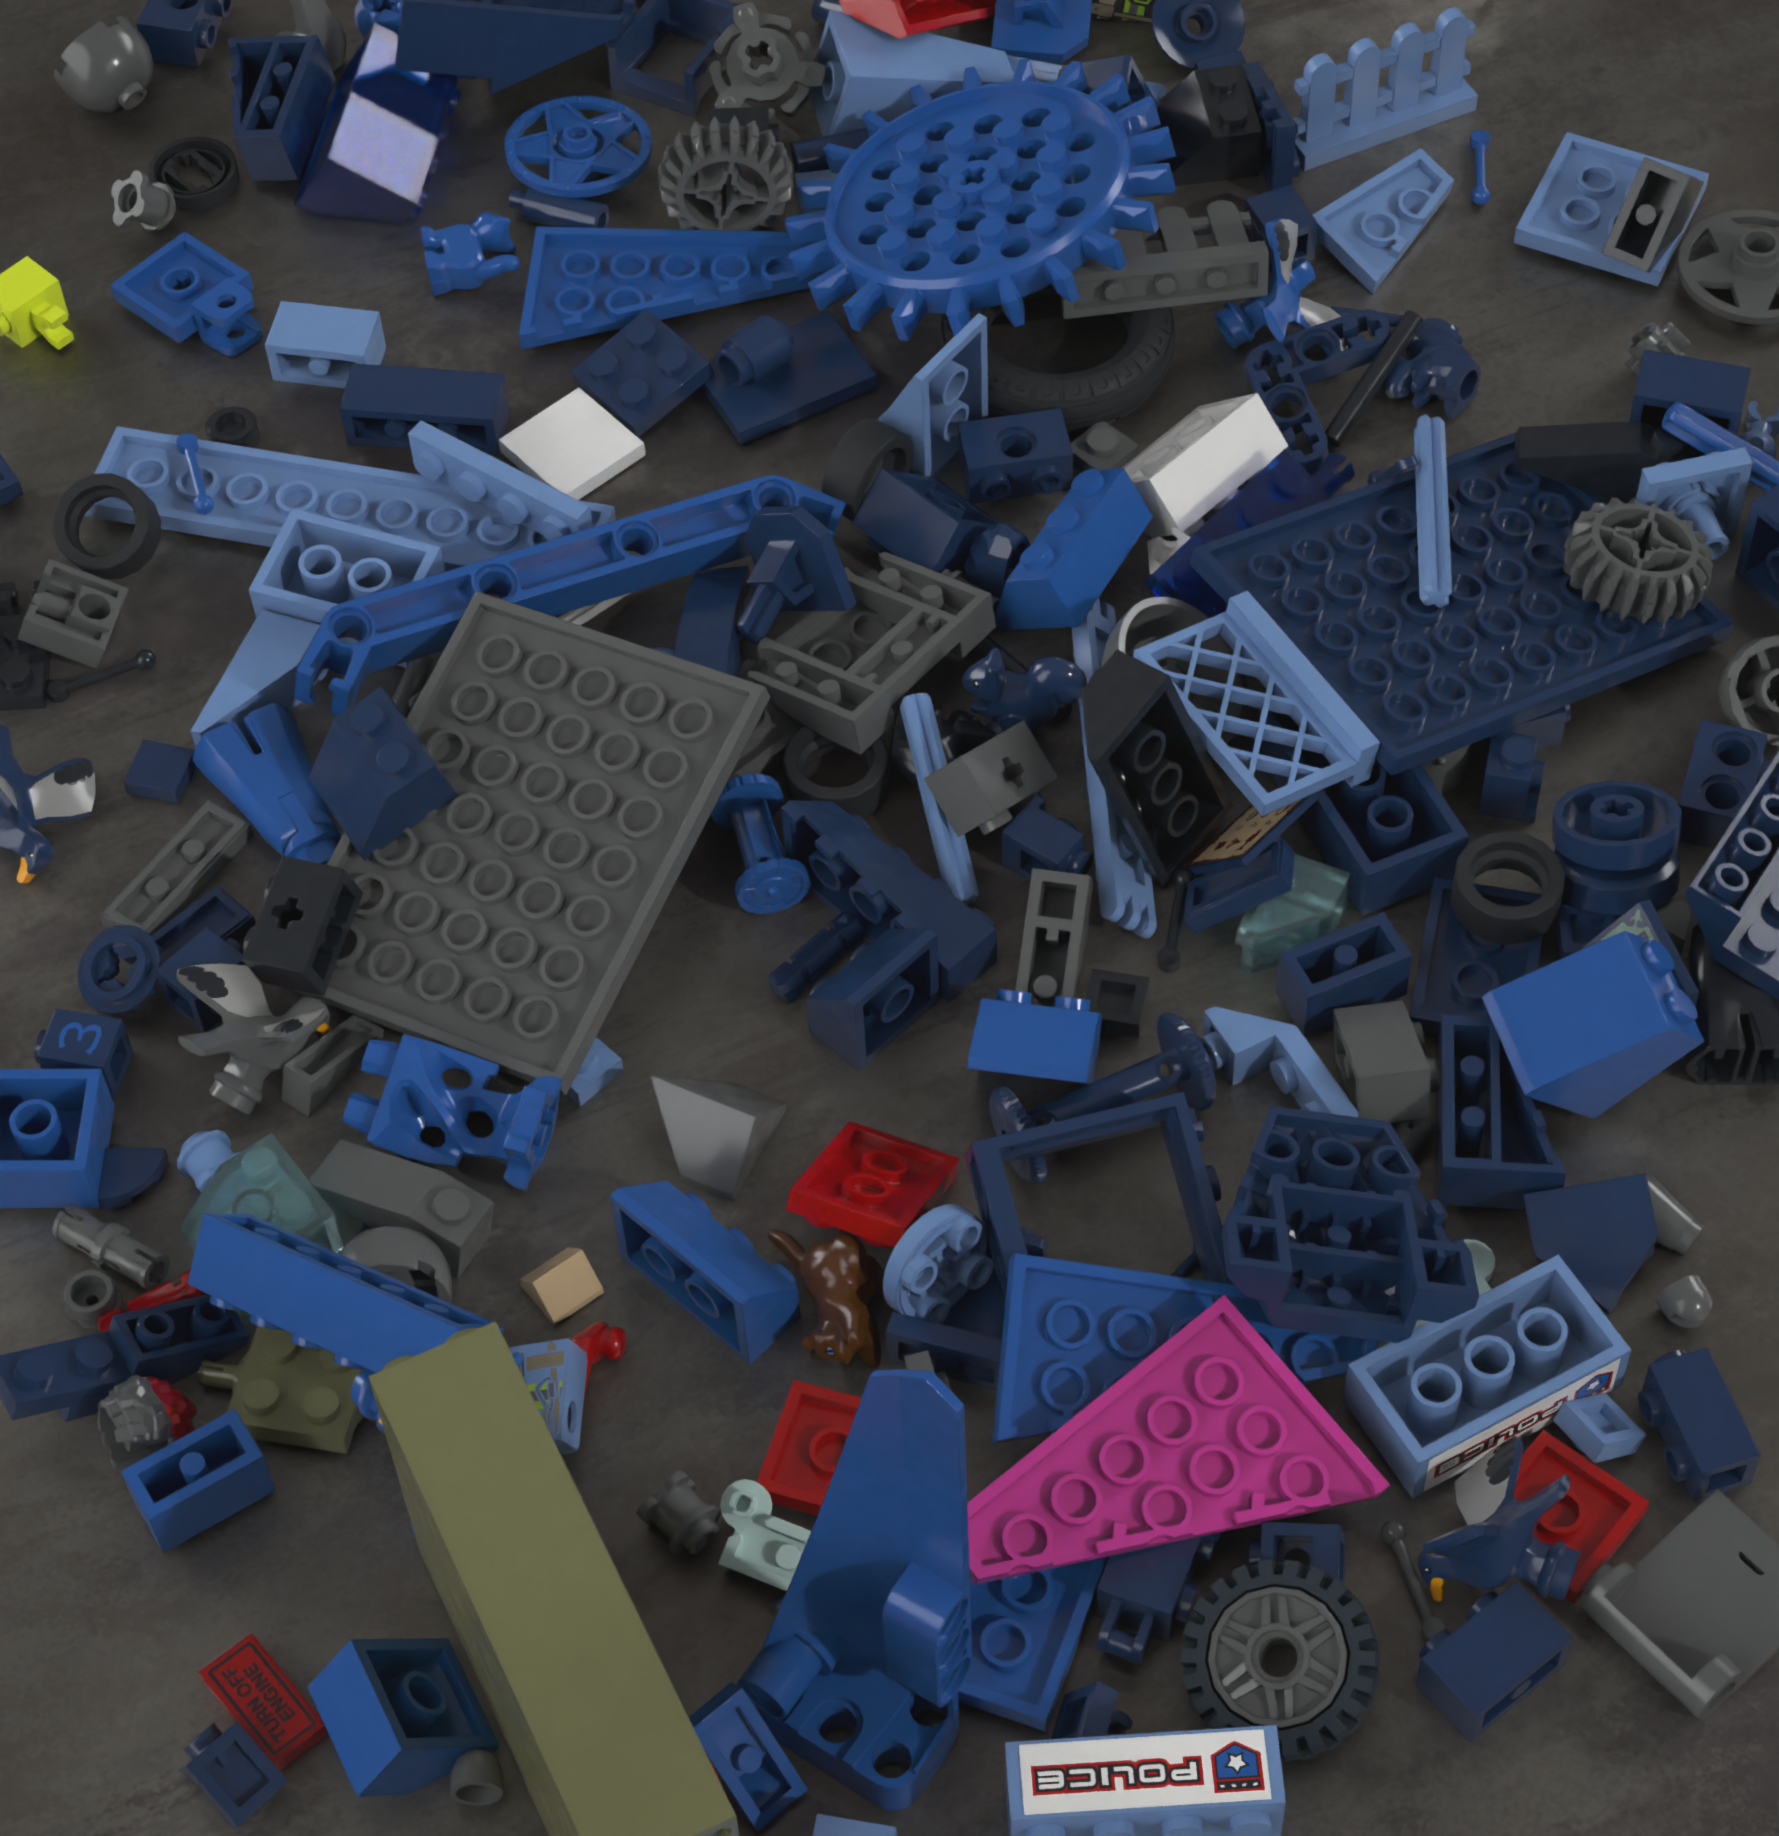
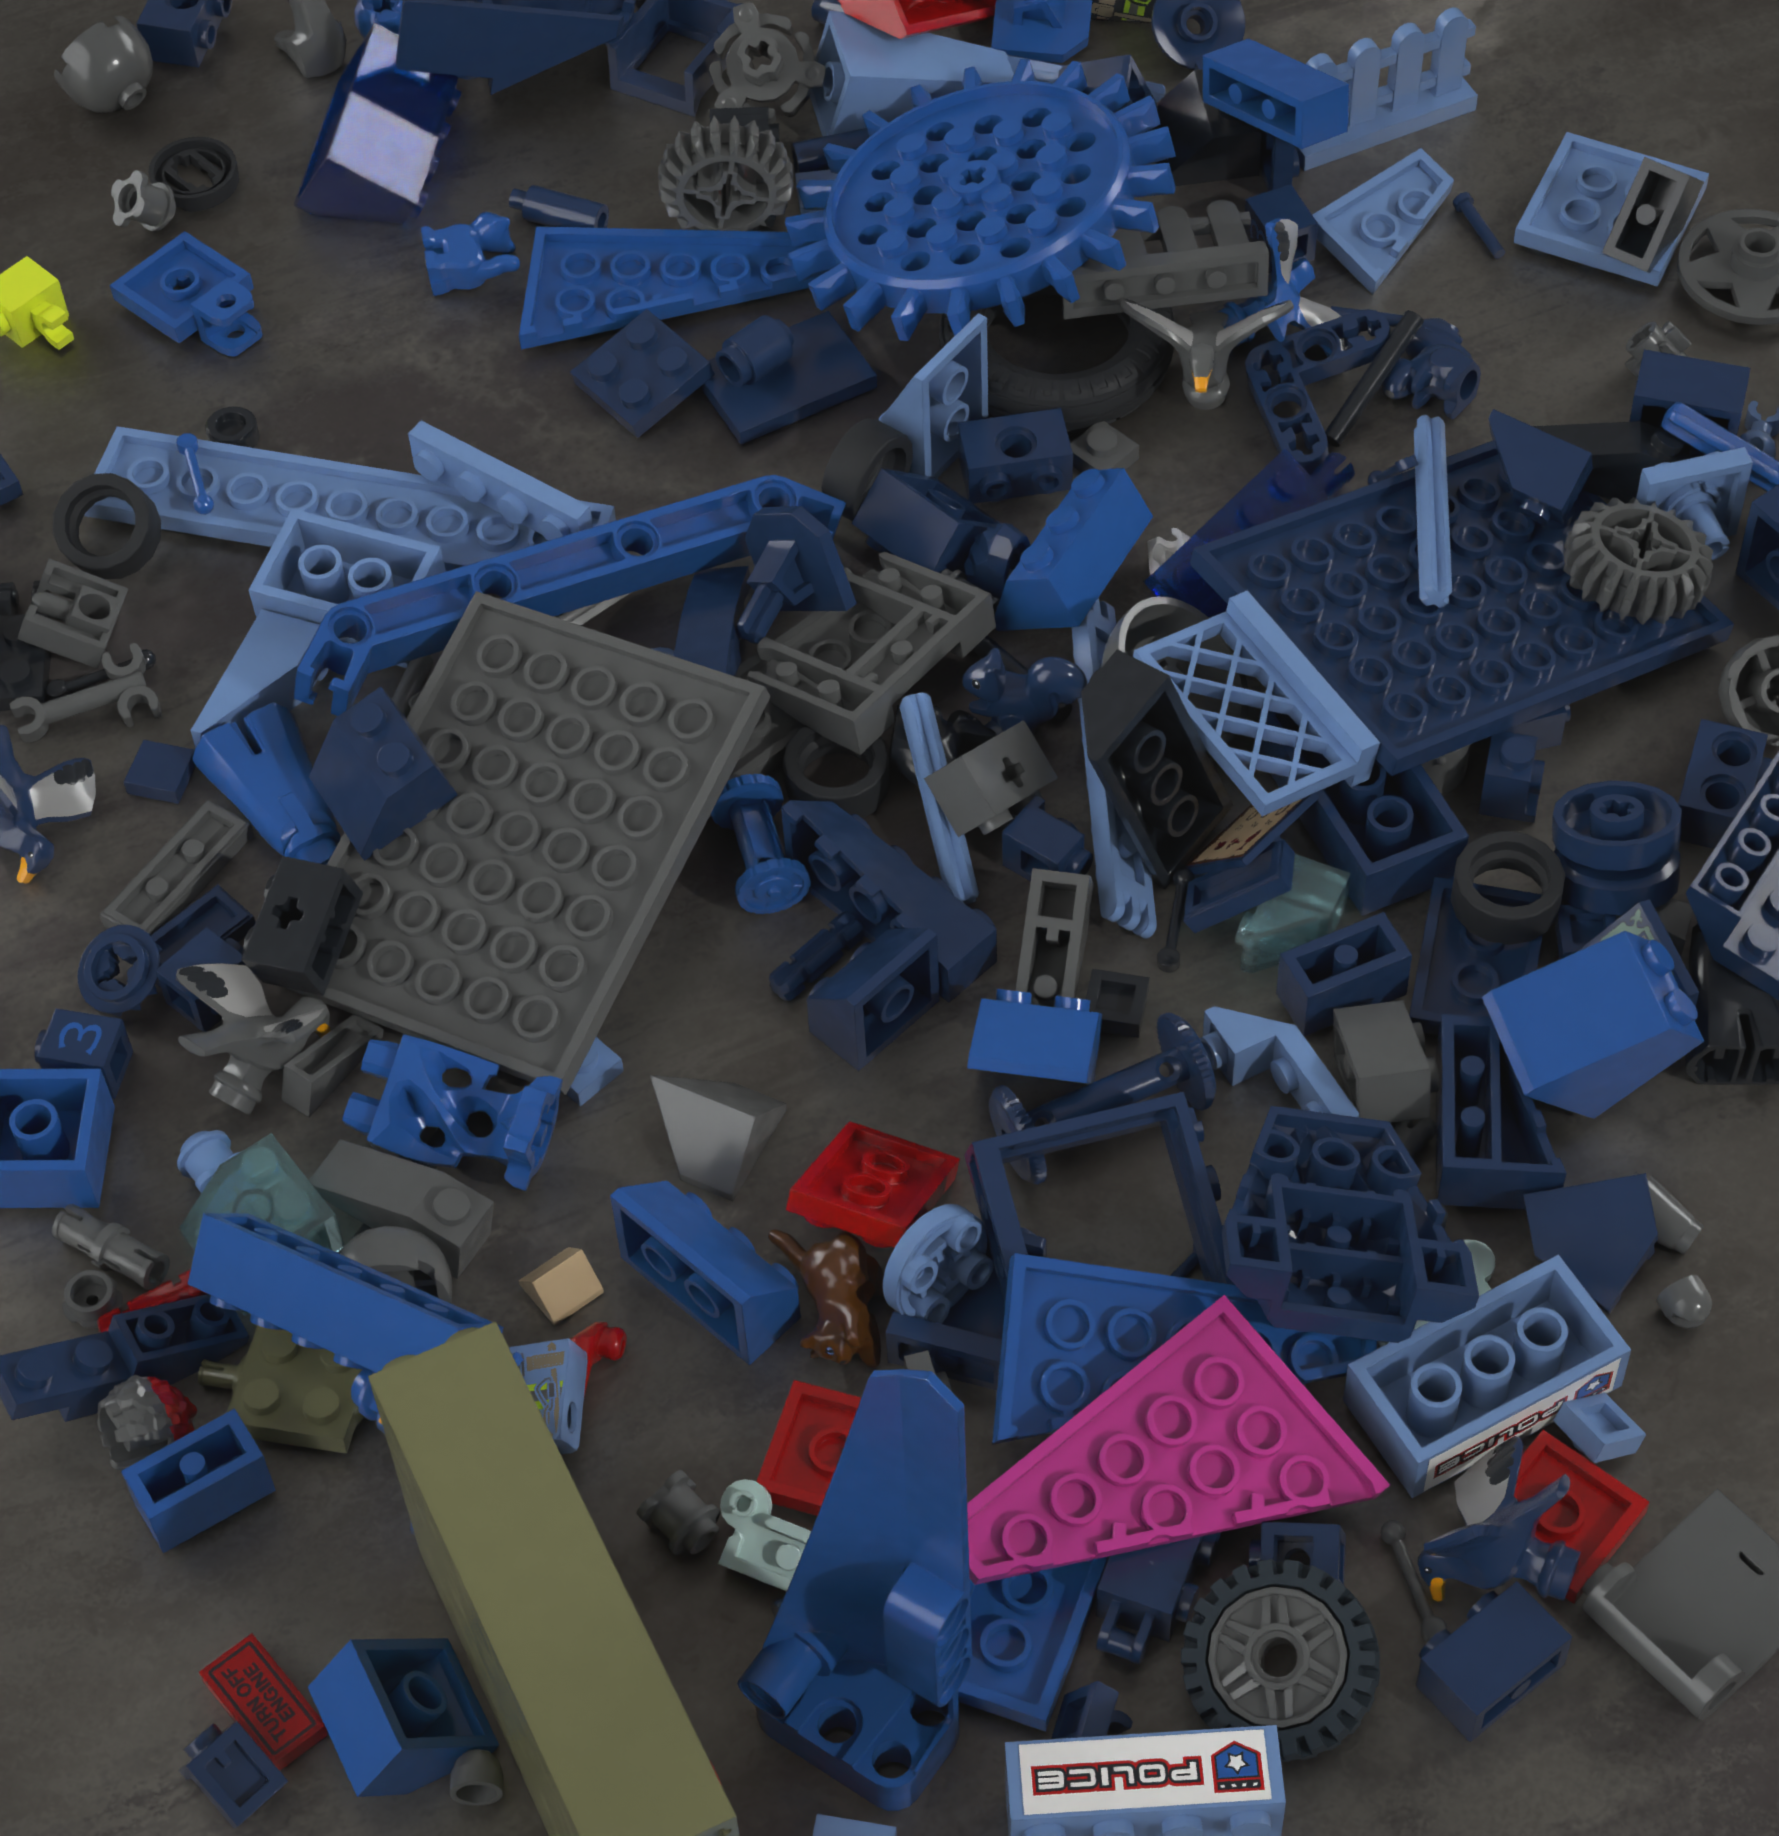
dark blue tile [98,1148,169,1210] -> none
dark blue wedge [228,35,336,181] -> none
medium blue brick [265,301,386,388] -> none
dark blue brick [340,363,510,455] -> none
white tile [498,387,646,500] -> none
blue wheel [504,96,652,198] -> none
blue slope [689,1682,808,1832] -> none
white slope [1122,393,1288,539] -> none
blue hinge [1469,130,1490,206] -> none
dark blue brick [1638,1348,1761,1502] -> none
none -> dark grey bar [9,643,162,743]
none -> dark grey animal [1120,298,1294,410]
none -> blue brick [1203,38,1349,149]
none -> dark blue piece [1452,192,1505,259]
none -> dark blue slope [1488,409,1593,525]

